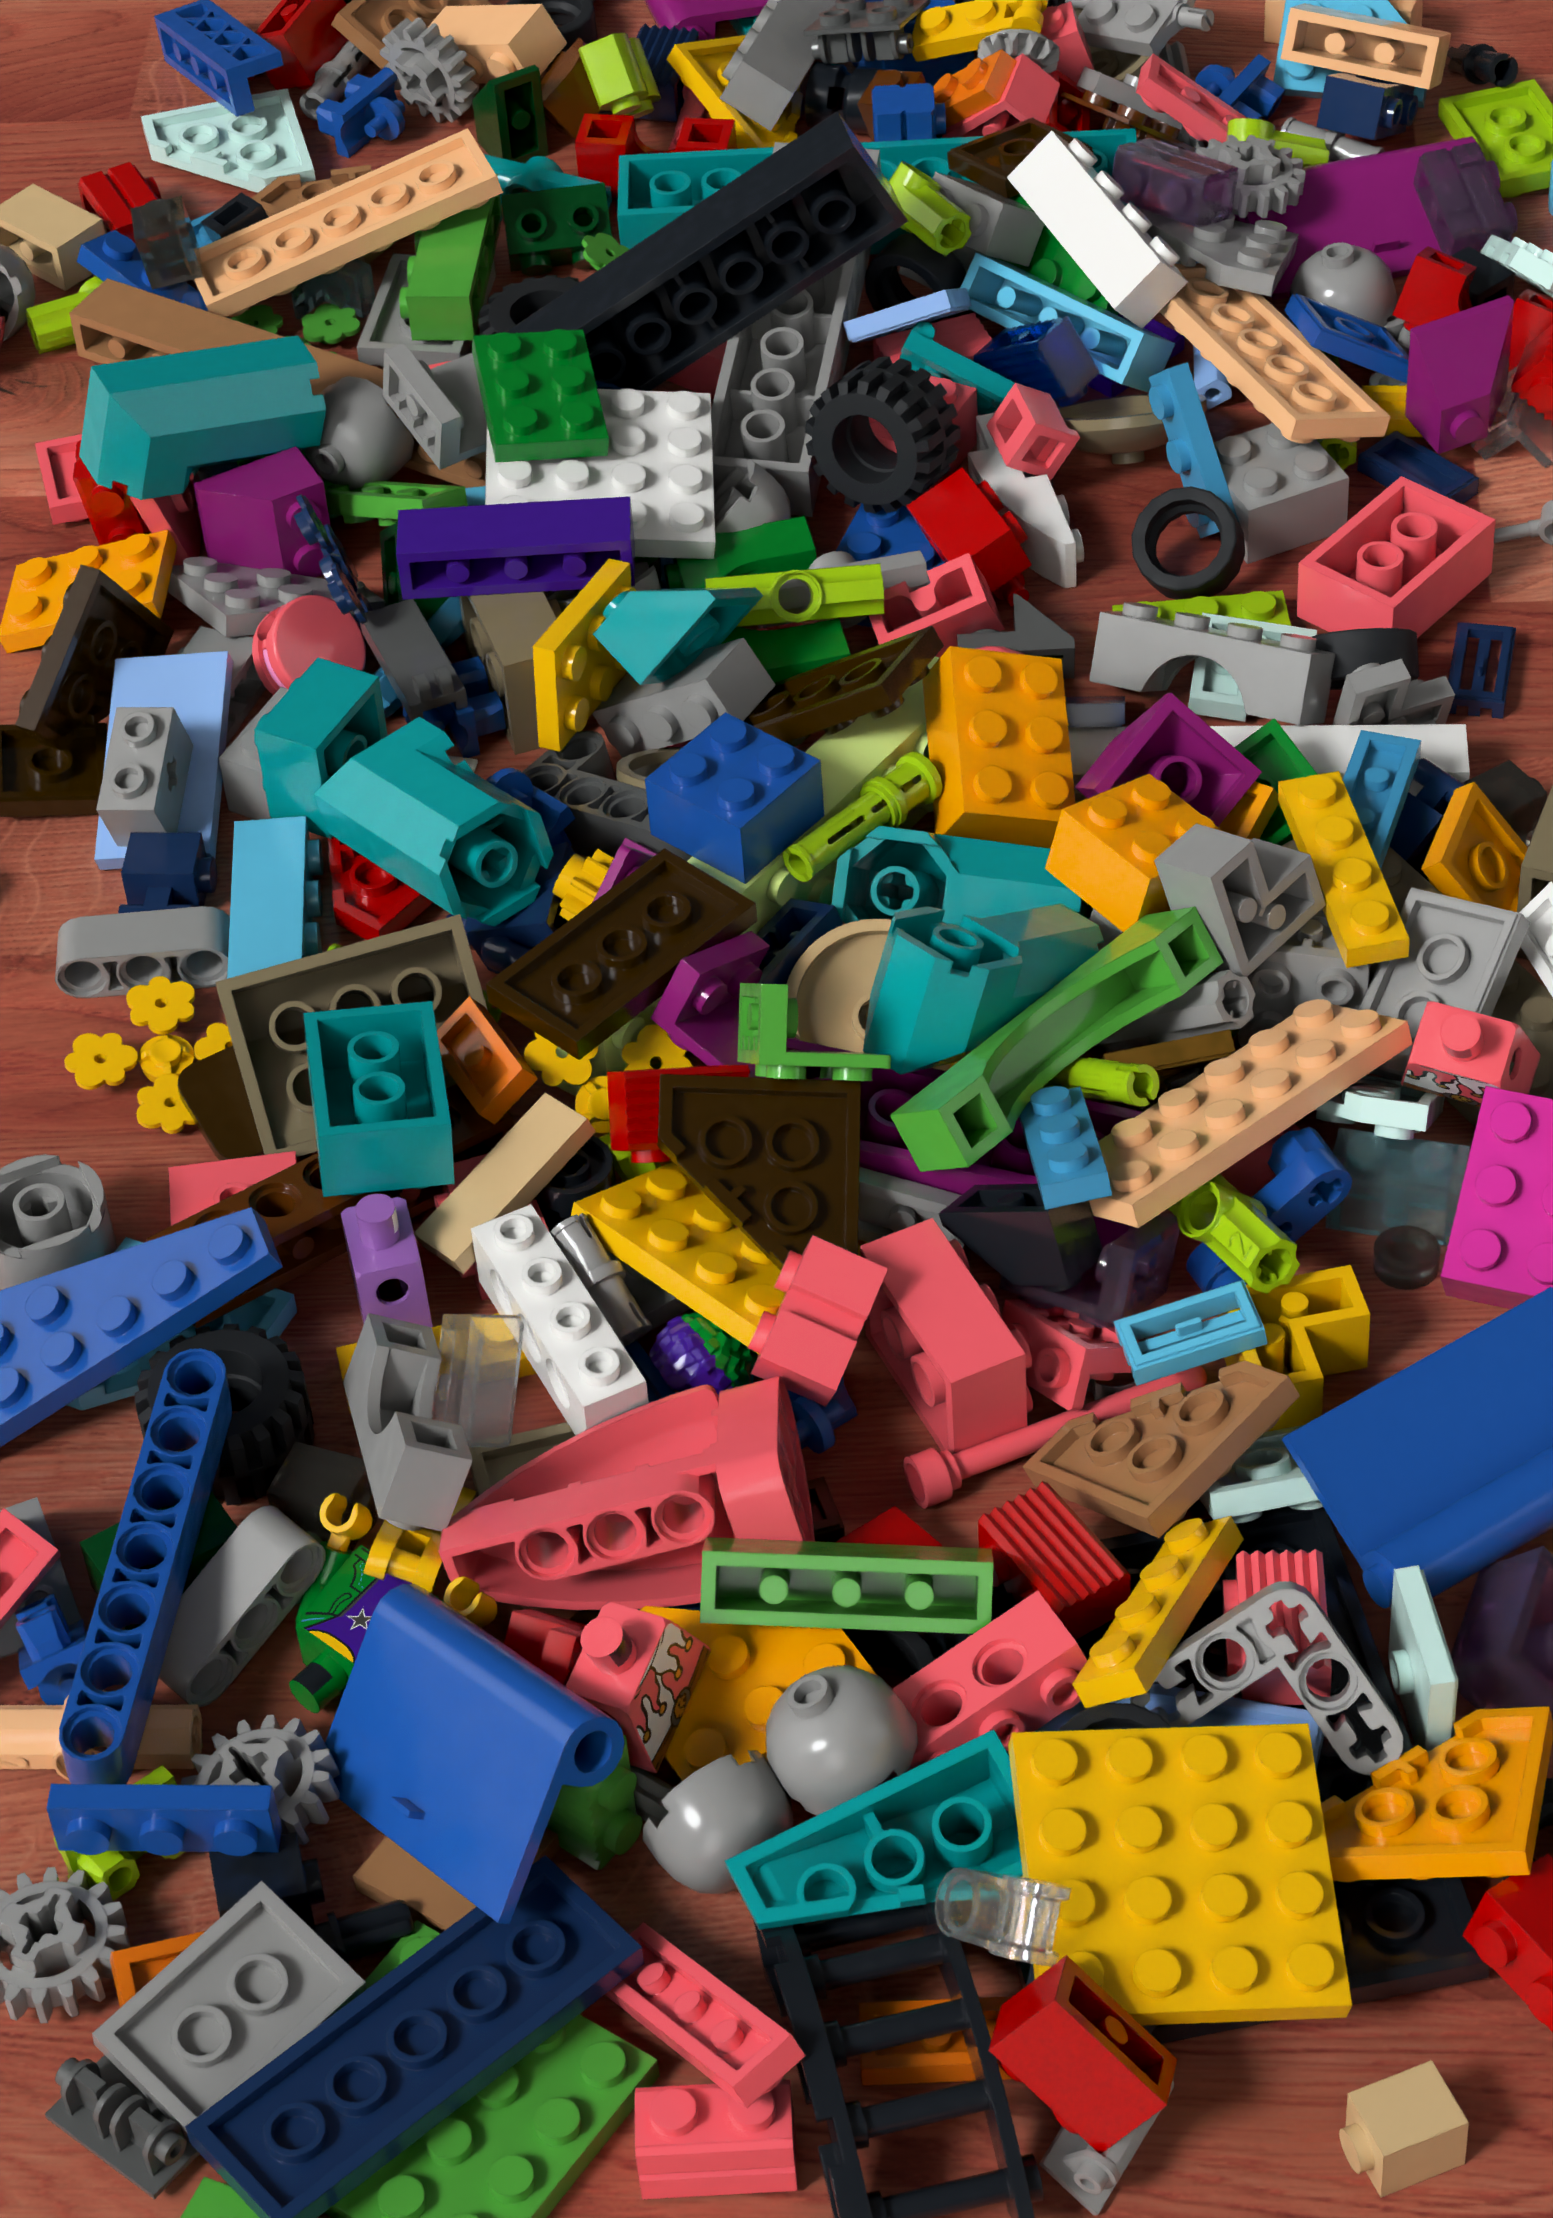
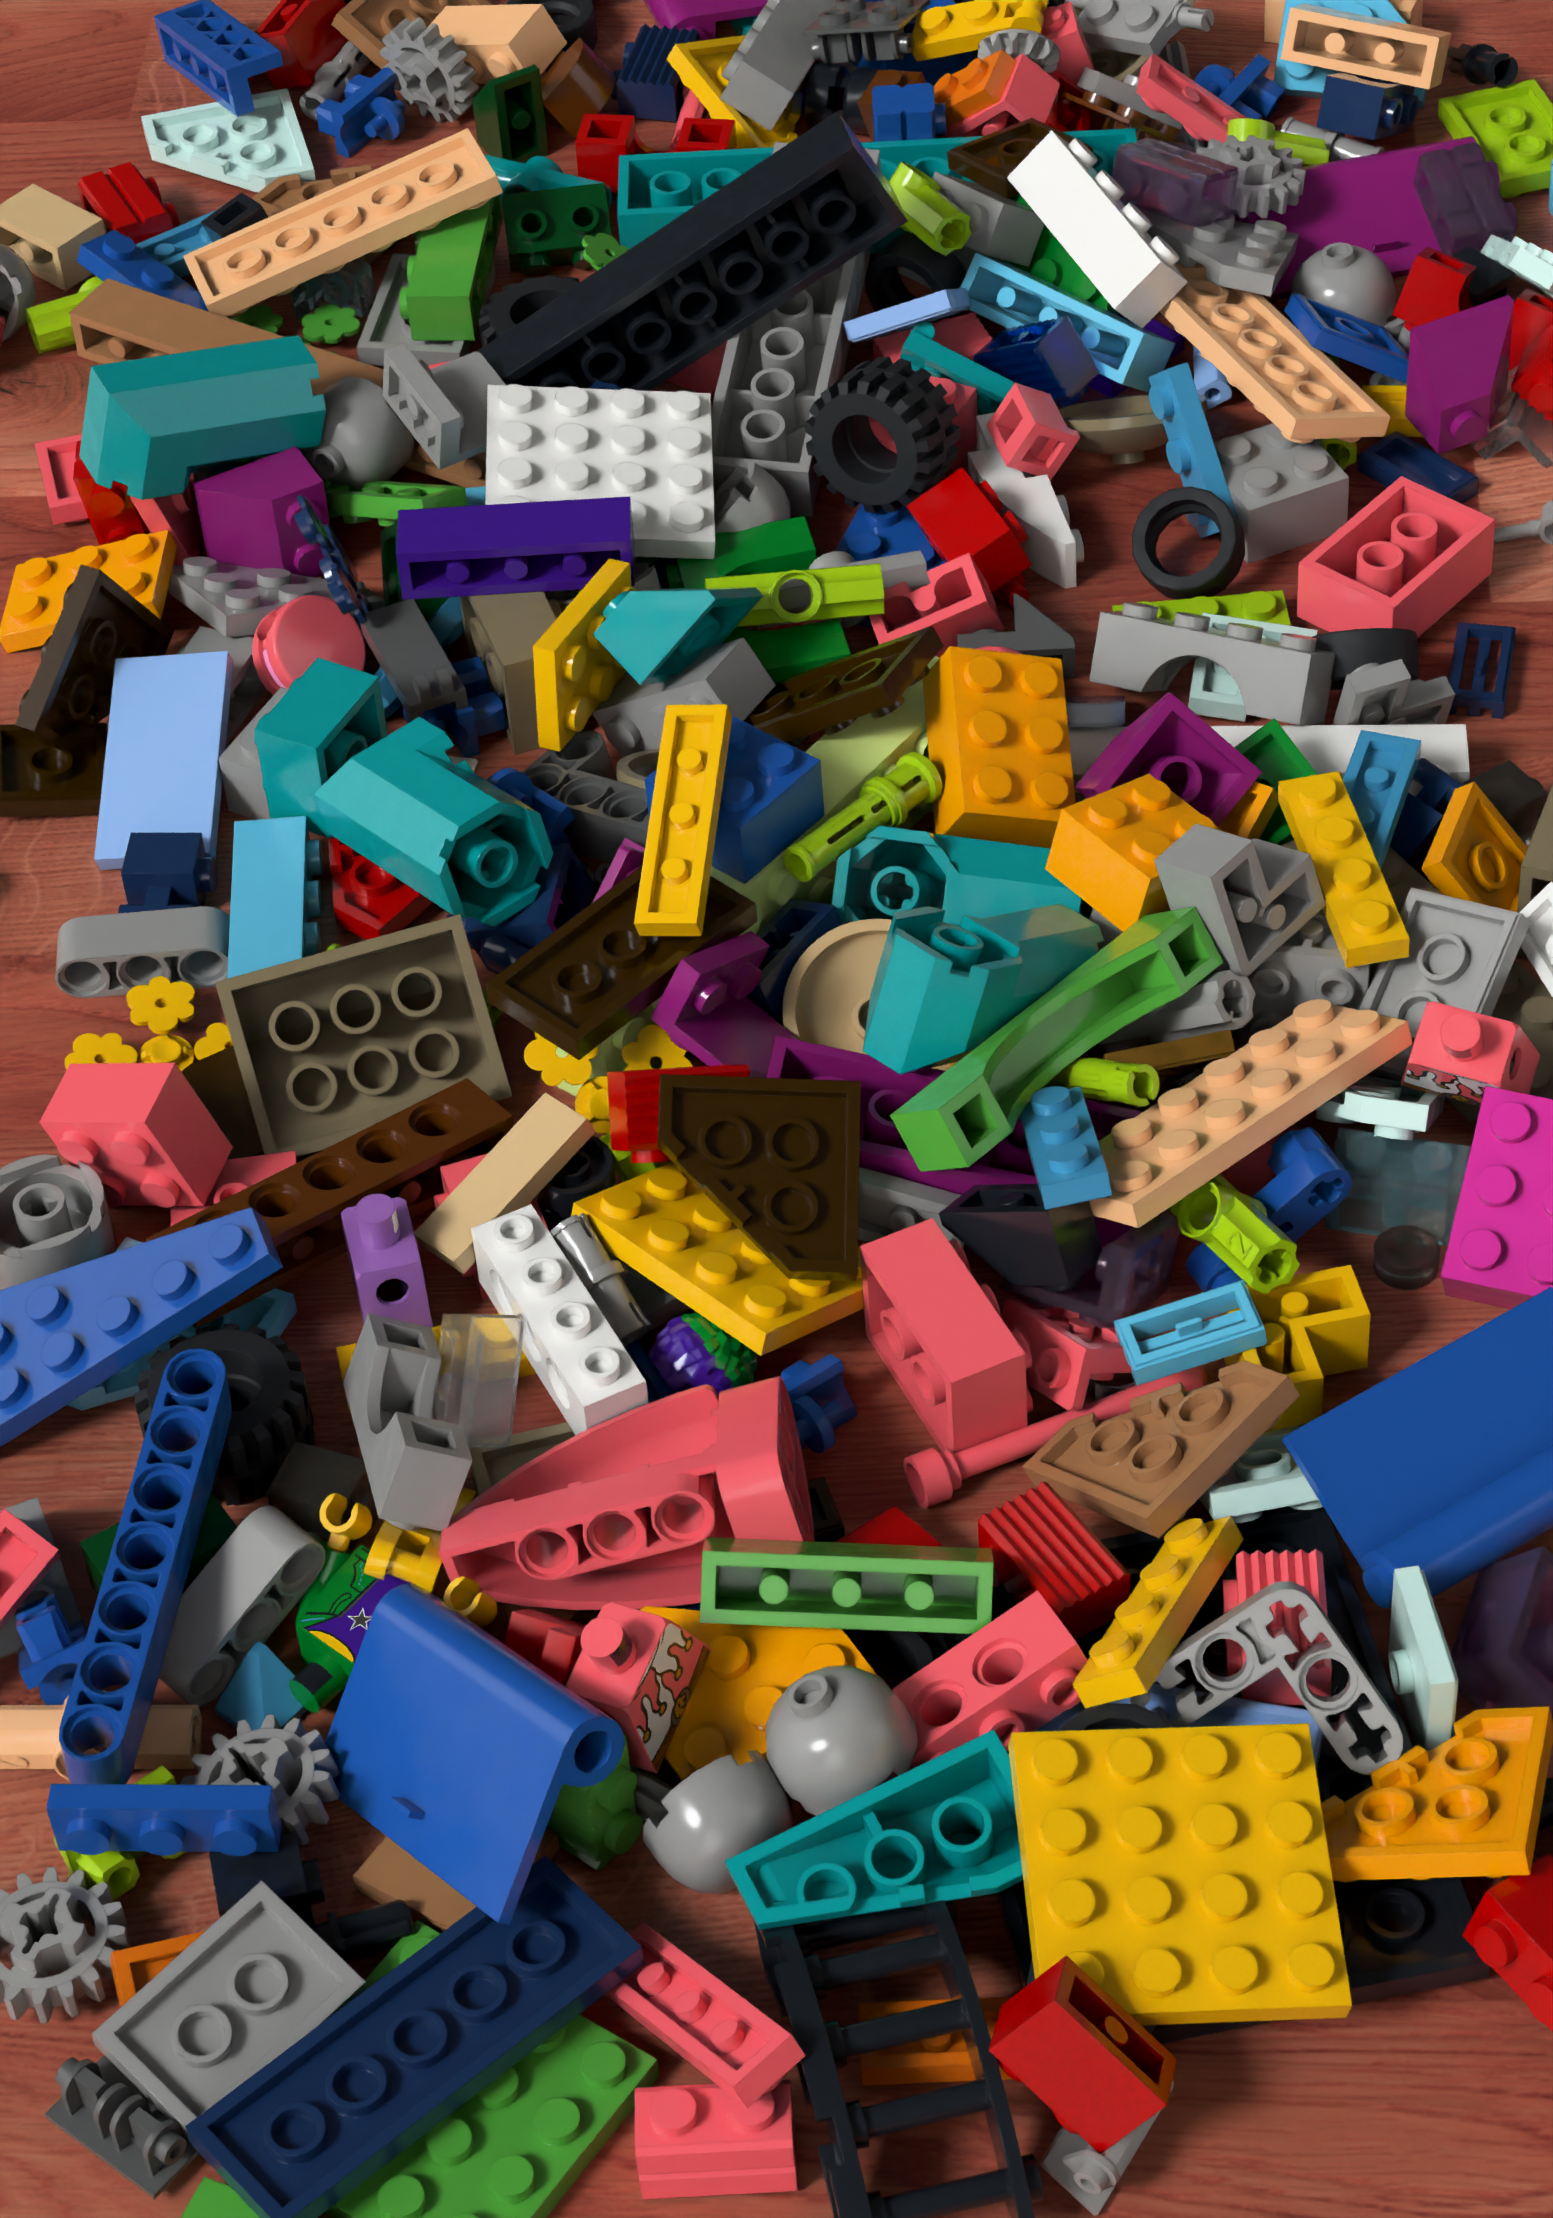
light grey brick [96,707,193,847] -> none
clear smoke brick [131,196,203,290] -> none
teal brick [303,1001,455,1197] -> none
orange plate [437,996,538,1125] -> none
green plate [472,329,609,463] -> none
yellow gear [552,848,614,921] -> none
lime brick [578,33,661,119] -> none
bright green bracket [737,983,891,1081] -> none
coral brick [748,1235,888,1407] -> none
clear piece [935,1868,1071,1967] -> none
tan brick [1339,2060,1469,2198] -> none
none -> coral brick [39,1063,233,1208]
none -> dark azure slope [215,1641,307,1730]
none -> yellow plate [634,704,732,936]

